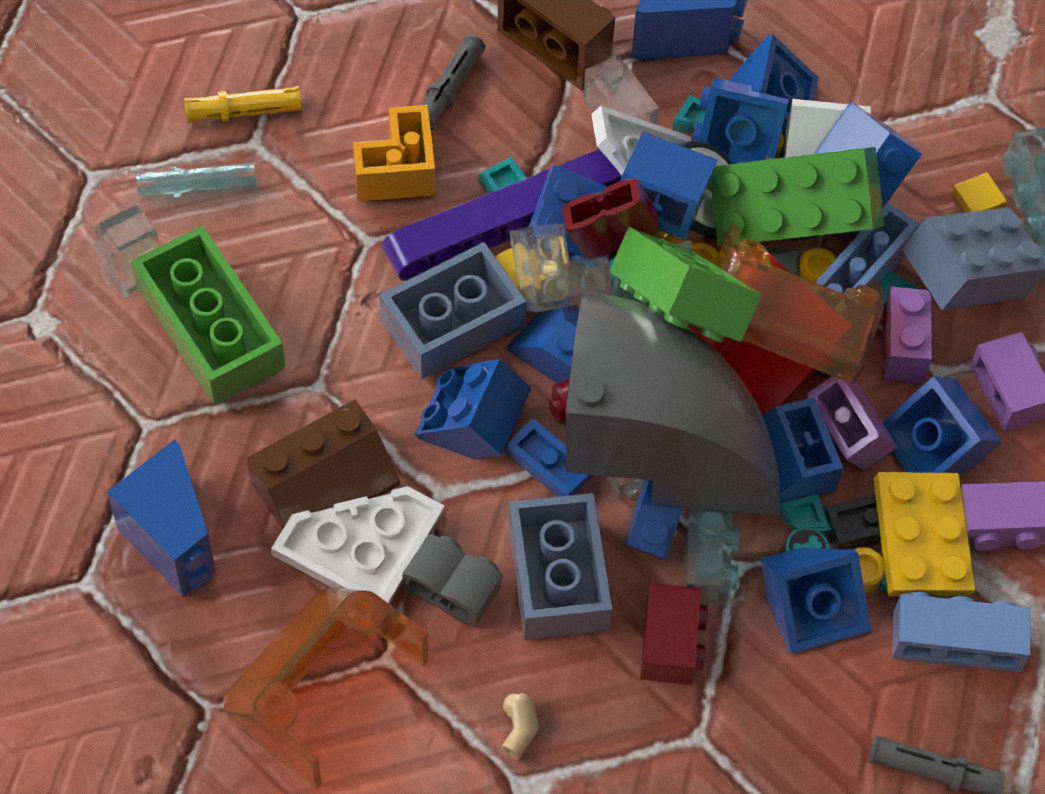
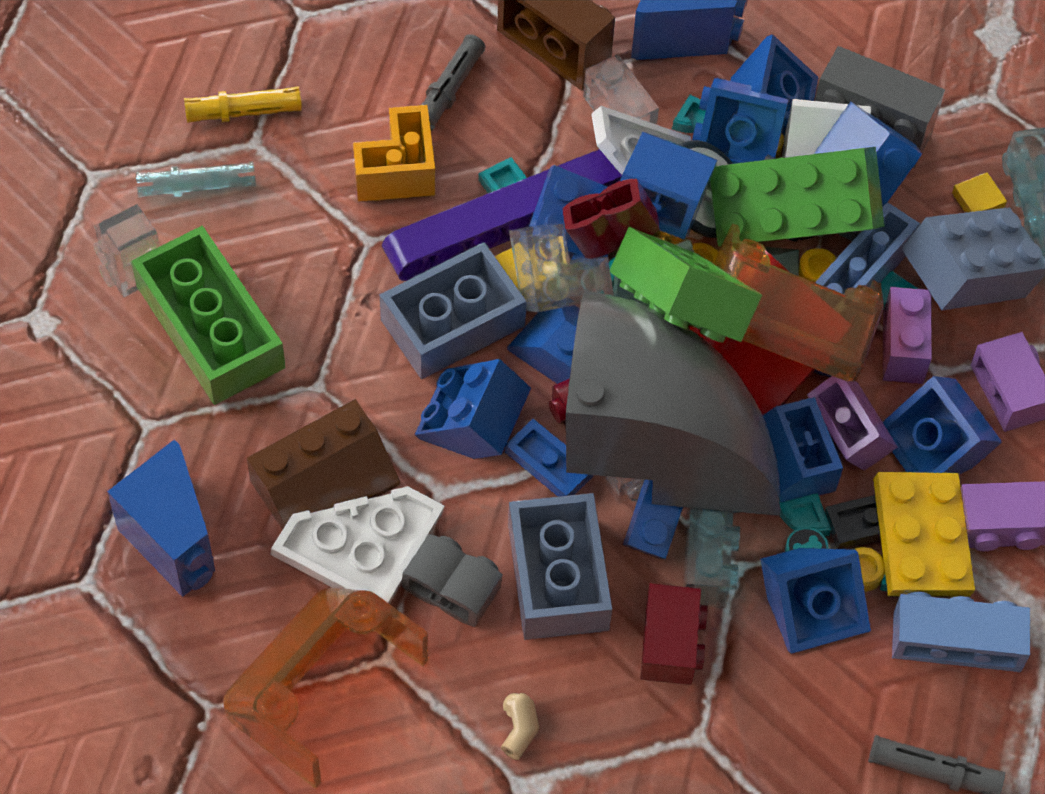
none -> dark grey brick [815,46,945,168]

